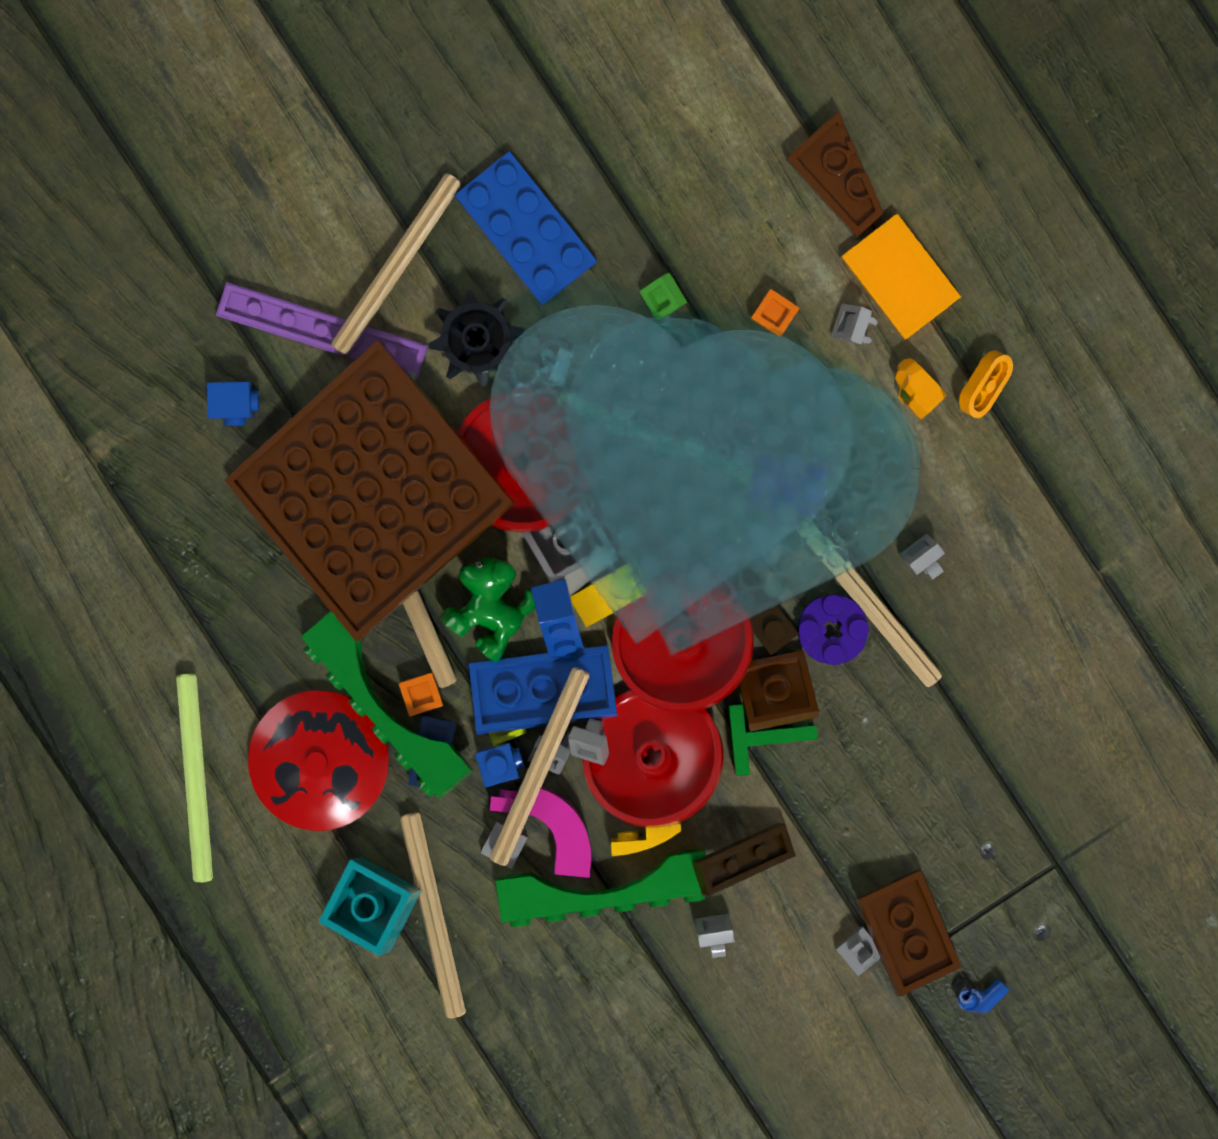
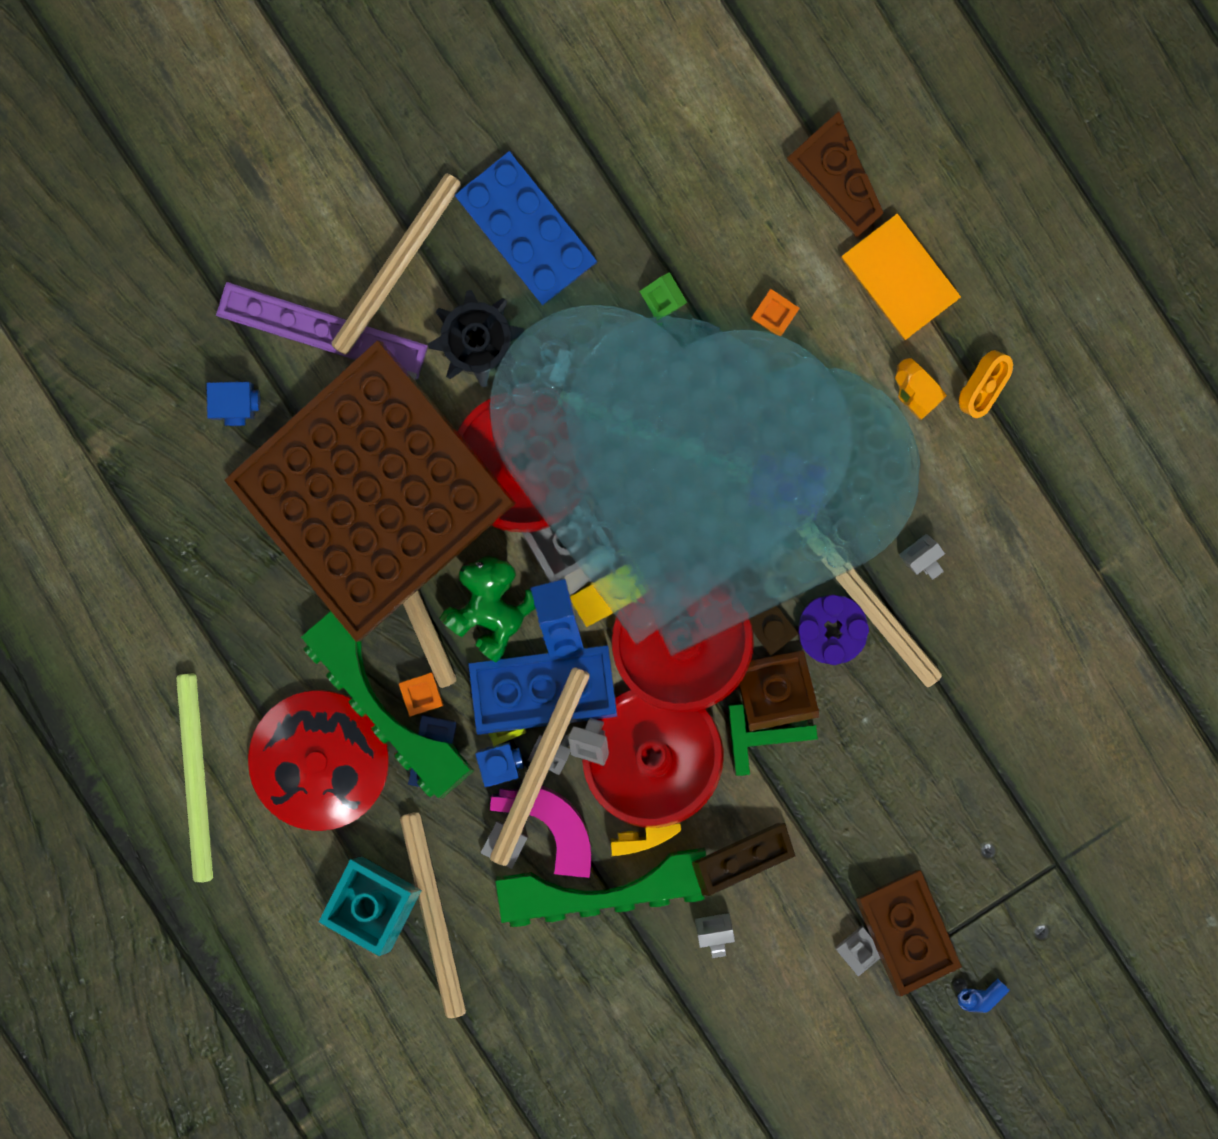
light grey tile [831,304,878,345] -> none

